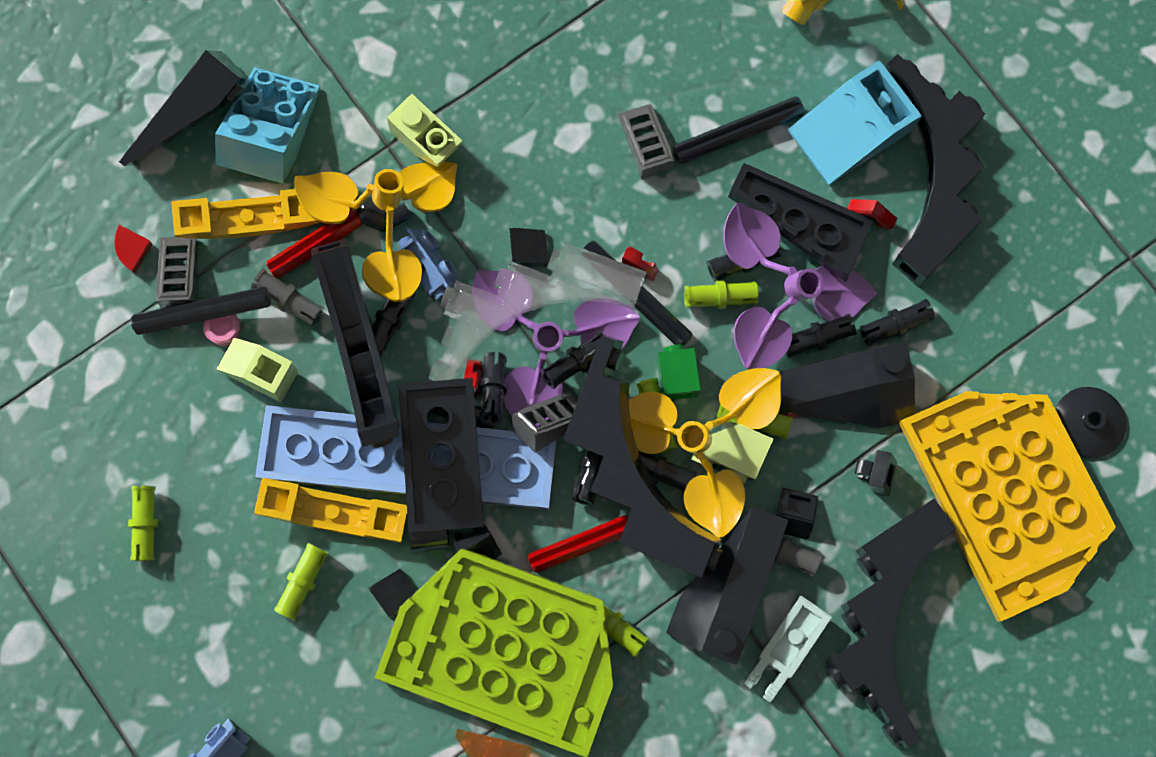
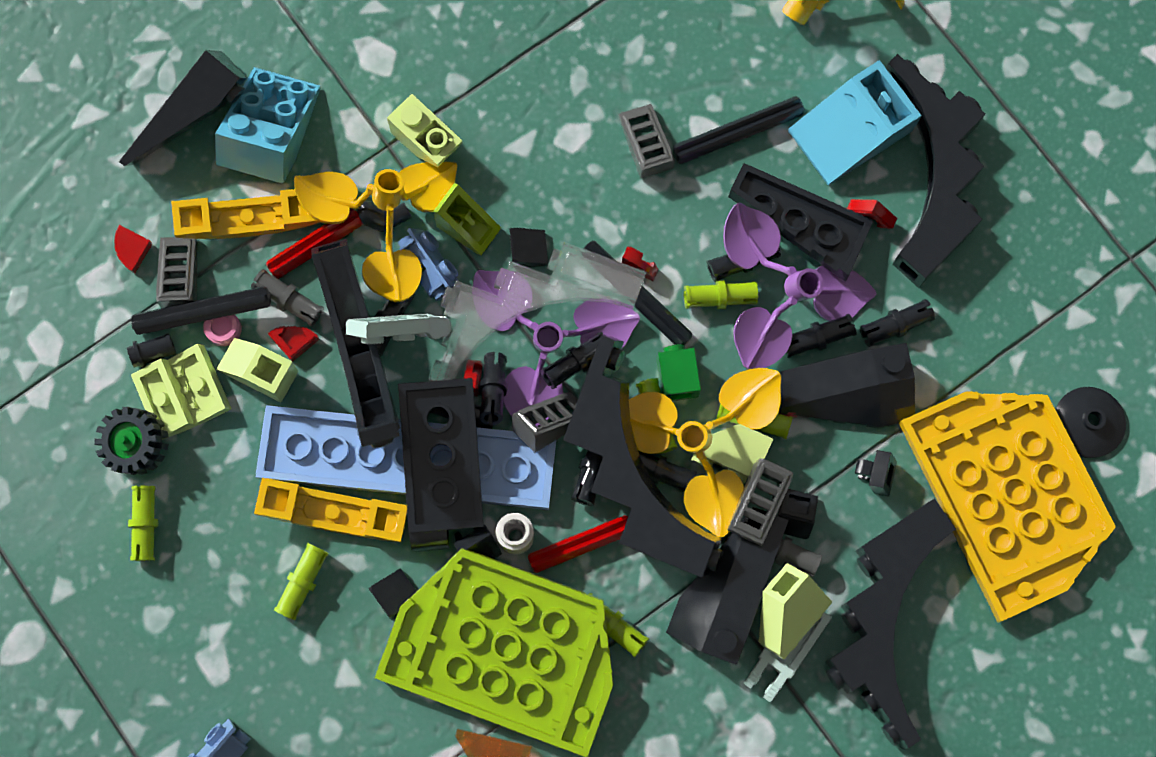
none -> black wheel [95,407,169,475]
none -> black pin [127,333,176,368]
none -> yellowish green slope [131,344,231,440]
none -> red tile [268,326,320,362]
none -> light aqua hinge [346,314,452,344]
none -> lime slope [433,183,502,255]
none -> white brick [496,513,534,555]
none -> dark grey slope [727,458,794,546]
none -> yellowish green slope [759,564,832,659]

